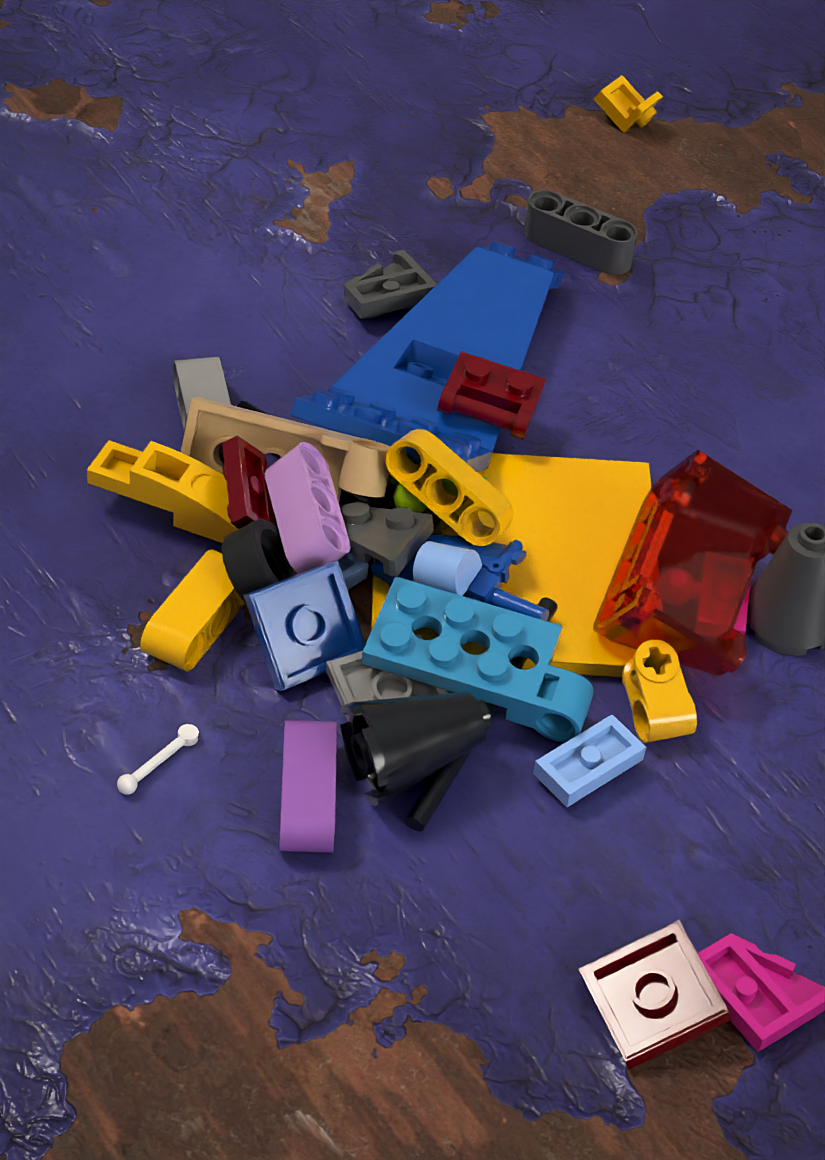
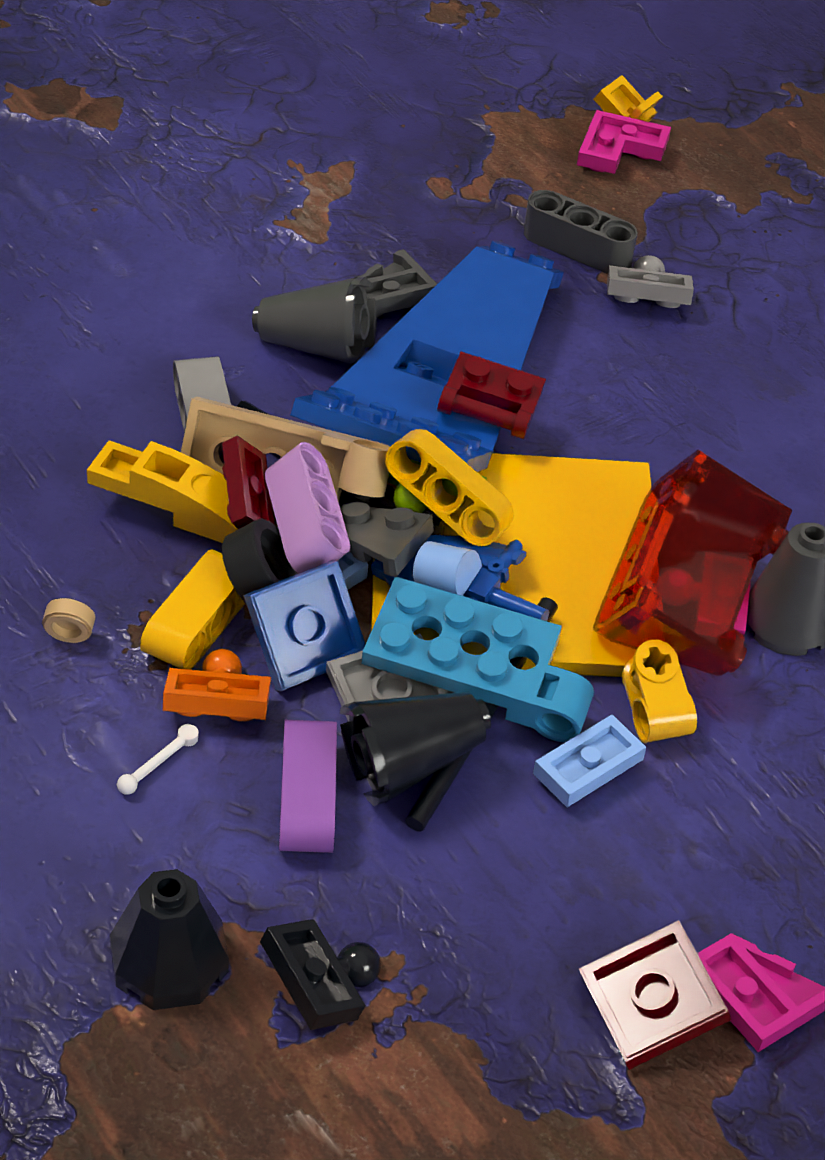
none -> tan tile [42,598,95,643]
none -> black cone [110,869,229,1010]
none -> orange plate [162,649,271,721]
none -> dark grey cone [252,277,377,365]
none -> black plate [260,919,381,1030]
none -> dark pink plate [577,110,671,174]
none -> light grey plate [607,255,694,308]

